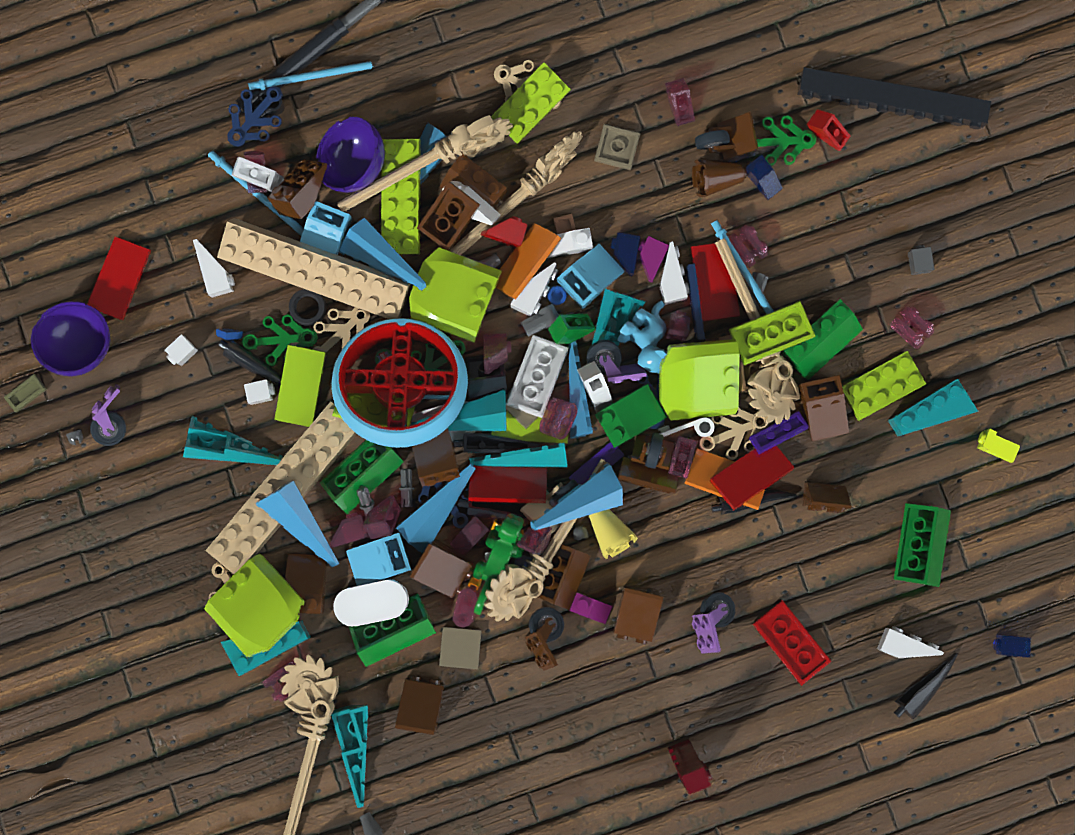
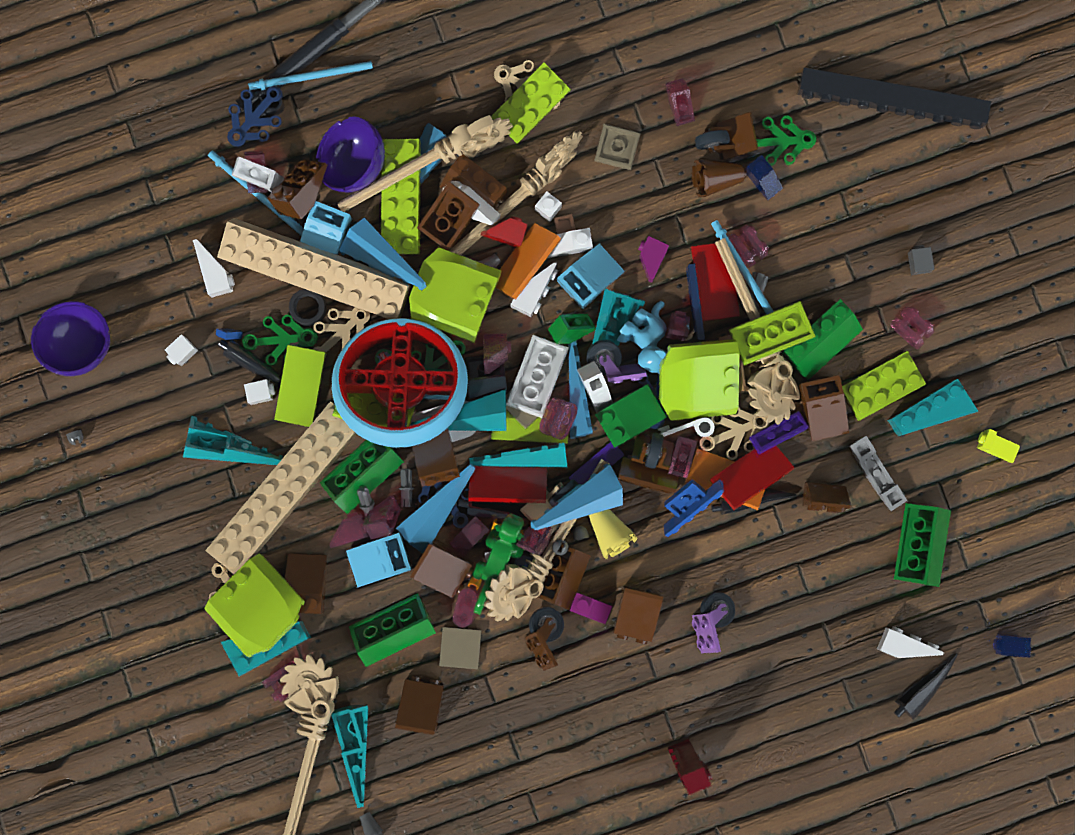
olive tile [4,374,47,413] -> none
red tile [87,237,151,321] -> none
plate [90,384,126,446] -> none
dark azure wedge [255,481,339,567] -> none
white tile [334,579,409,626] -> none
black piece [453,433,540,453] -> none
dark grey piece [521,304,559,337] -> none
blue tile [548,286,567,306] -> none
clear blue slope [611,232,640,277] -> none
white slope [660,242,690,305] -> none
red tile [752,600,832,686] -> none
red slope [807,109,850,151] -> none
none -> white brick [535,192,562,222]
none -> dark grey hinge [552,539,569,555]
none -> blue bracket [664,479,724,537]
none -> light grey slope [850,436,907,511]

